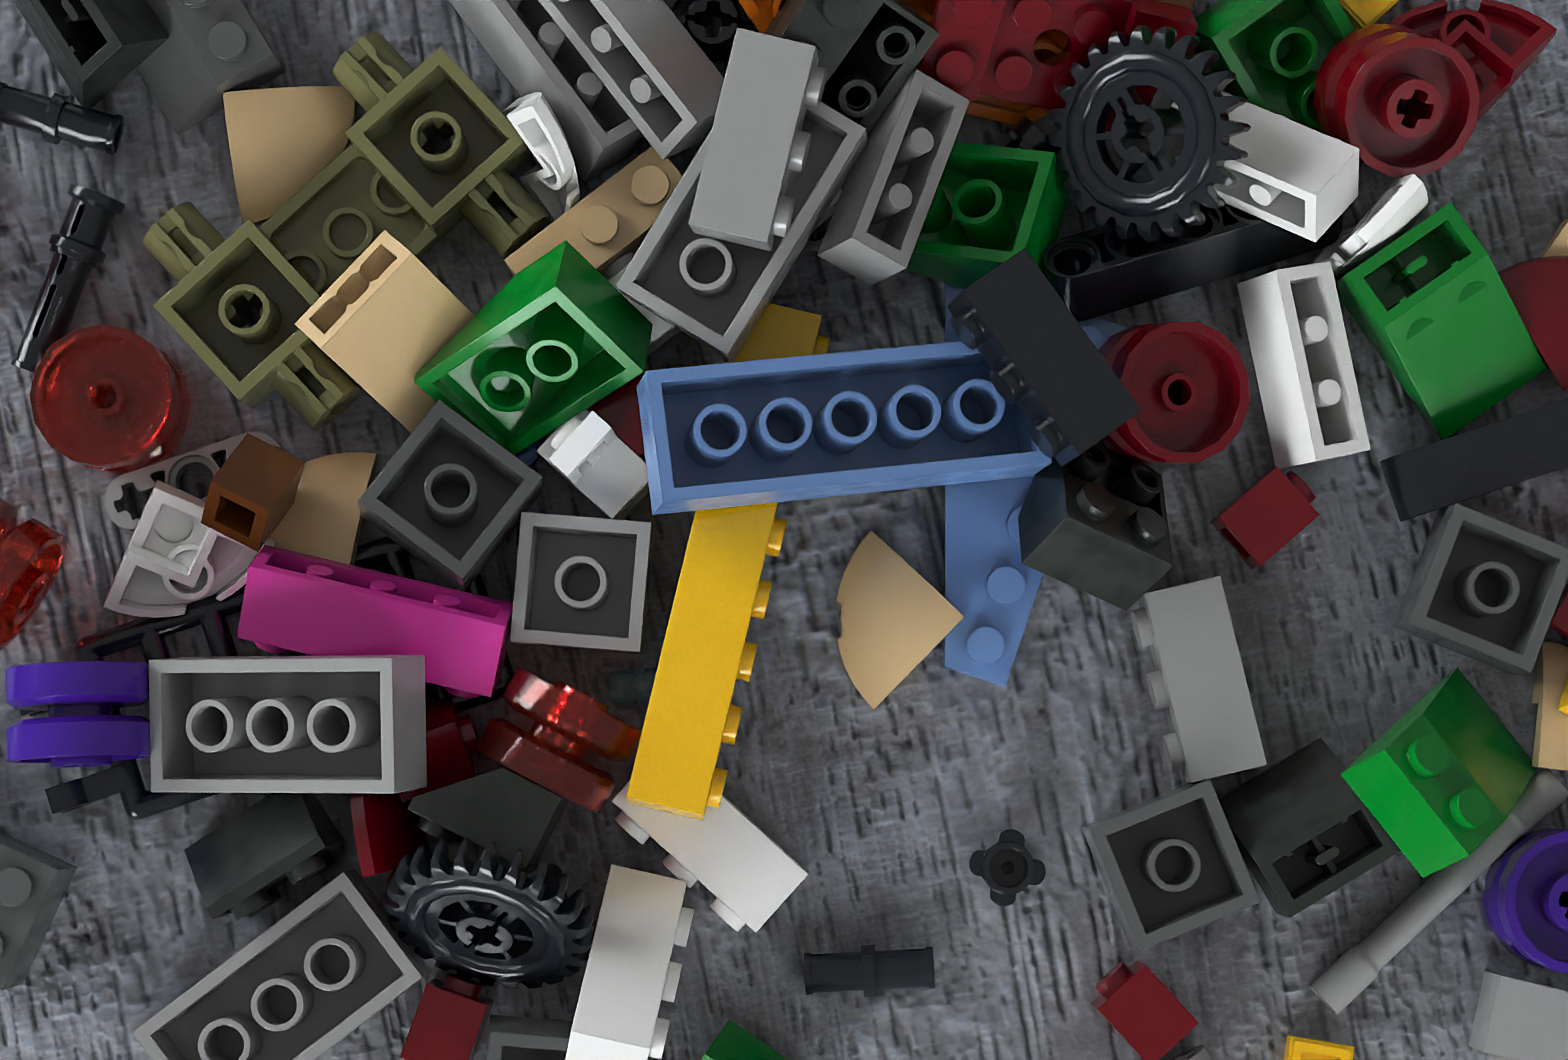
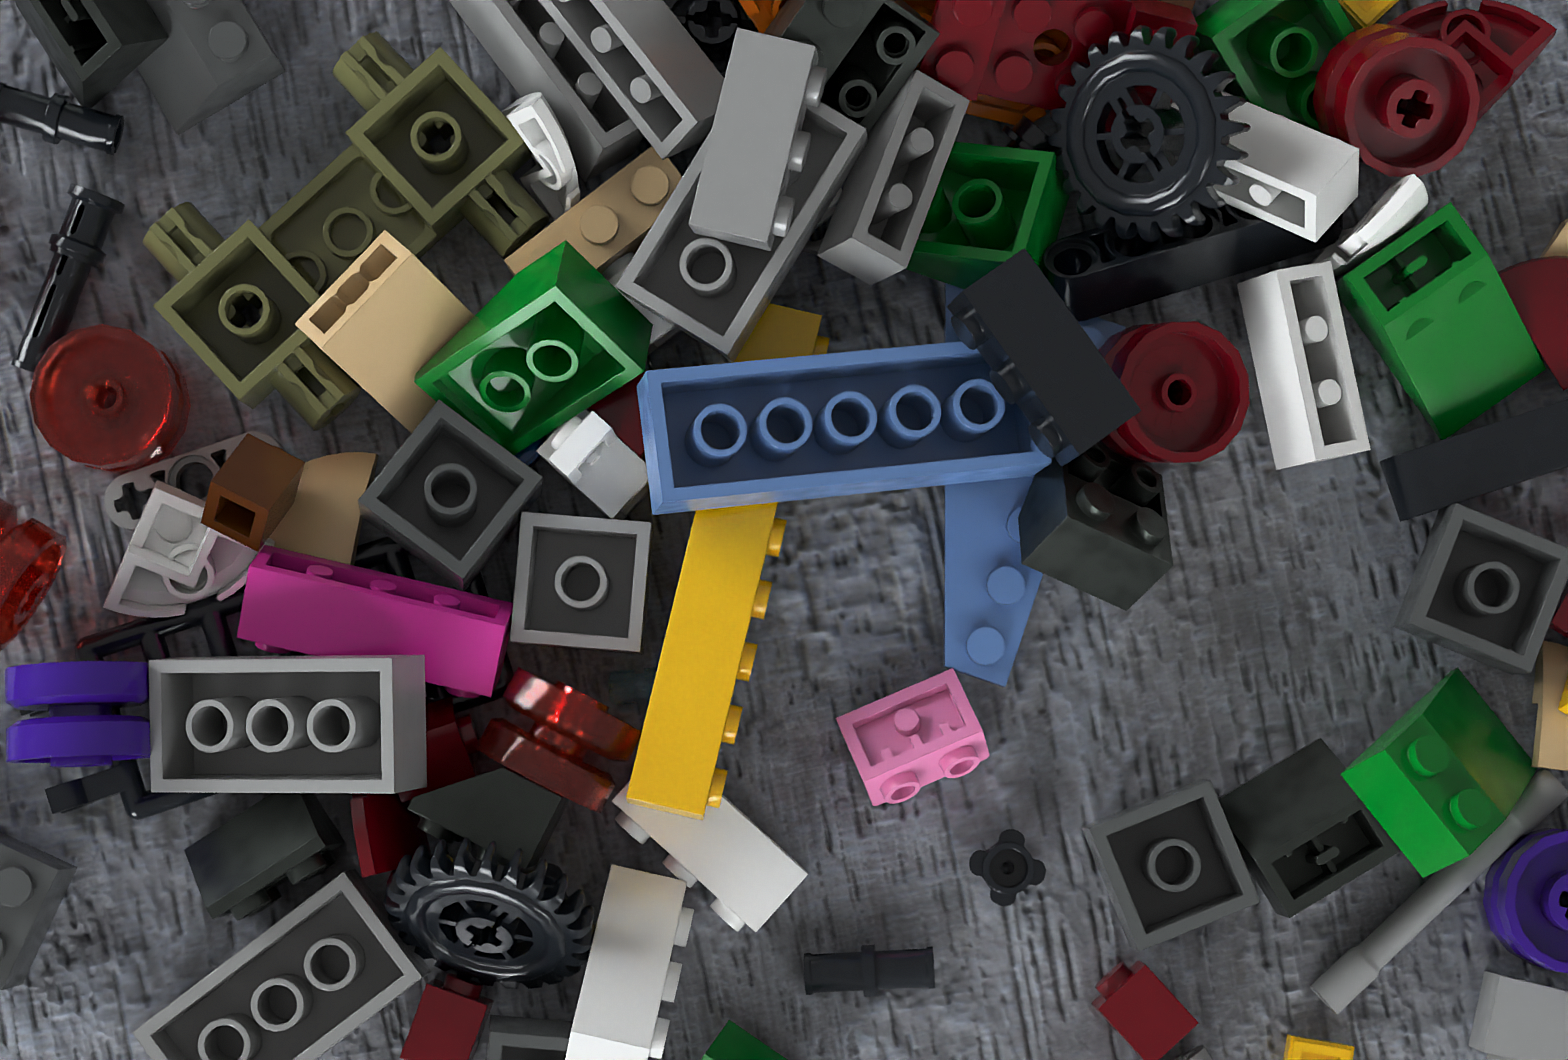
tan brick [222,86,357,225] -> none
tan brick [836,530,964,710] -> none
light grey brick [1131,576,1267,783] -> none
dark red brick [1210,466,1320,569] -> none
none -> bright pink bracket [836,668,990,806]

